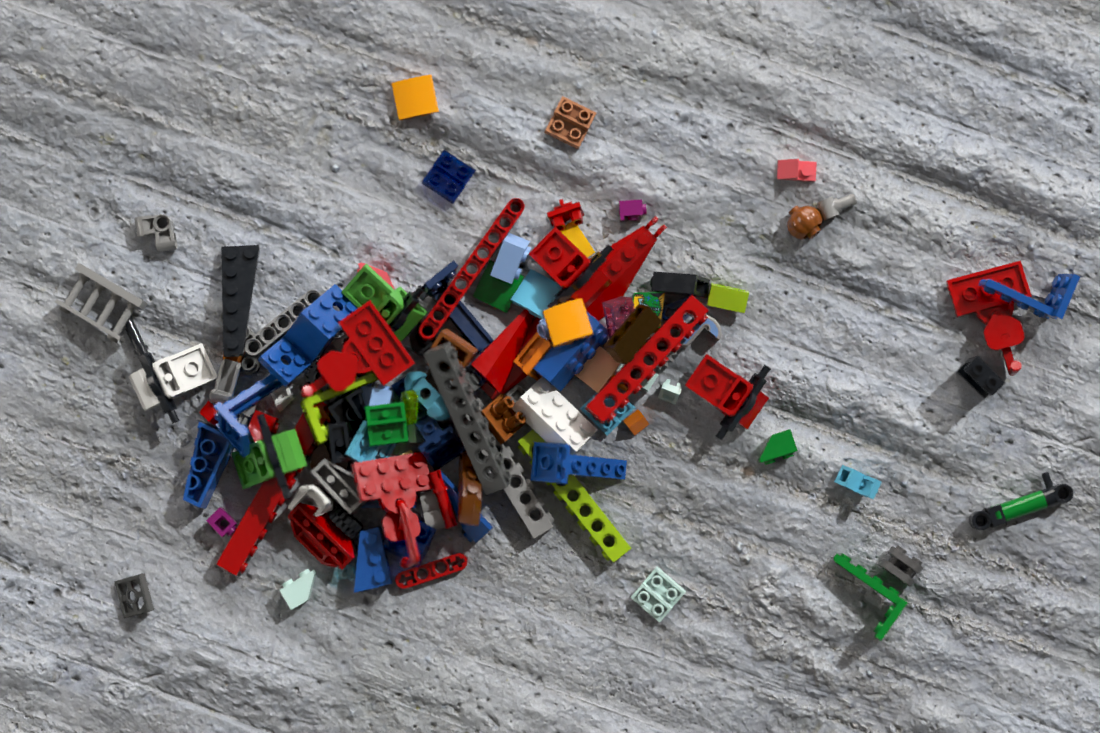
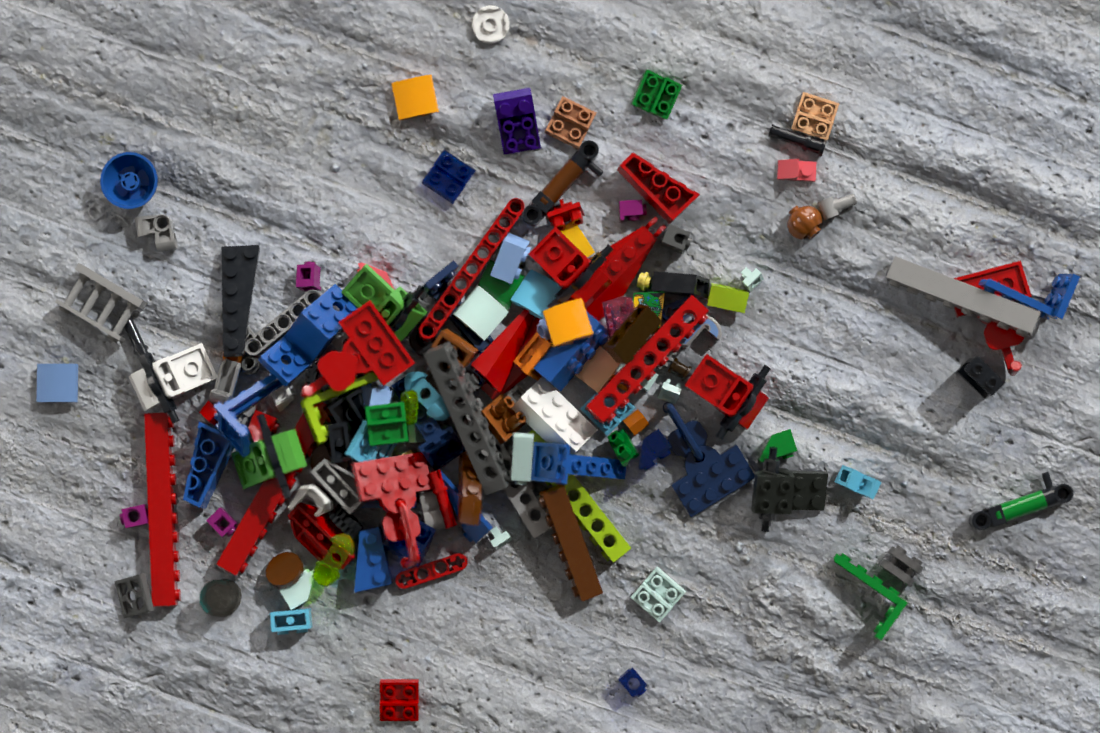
none -> medium blue slope [36,364,78,402]
none -> blue piece [100,152,158,209]
none -> magenta brick [120,504,149,528]
none -> red brick [144,412,181,607]
none -> clear smoke hat [199,579,242,617]
none -> reddish brown tile [266,552,304,589]
none -> medium azure brick [270,608,313,635]
none -> magenta brick [296,261,321,292]
none -> clear neon green piece [313,534,354,587]
none -> red slope [380,679,419,721]
none -> light aqua slope [453,285,509,341]
none -> white tile [472,5,510,44]
none -> light aqua tile [490,526,513,550]
none -> dark purple slope [493,87,541,155]
none -> light aqua slope [511,433,534,485]
none -> piece [523,140,603,226]
none -> reddish brown brick [538,484,603,602]
none -> green hips [607,429,639,467]
none -> red wedge [617,152,700,224]
none -> clear blue brick [617,666,647,697]
none -> green slope [630,69,683,120]
none -> light yellow plate [637,272,652,291]
none -> clear blue slope [637,429,672,471]
none -> dark grey brick [660,224,692,254]
none -> dark blue plate [663,402,755,517]
none -> dark brown bush [667,358,692,382]
none -> light aqua tile [741,267,764,292]
none -> pearl dark grey piece [751,446,828,532]
none -> black pin [768,124,827,157]
none -> light nougat slope [791,92,839,141]
none -> light grey brick [886,256,1041,337]

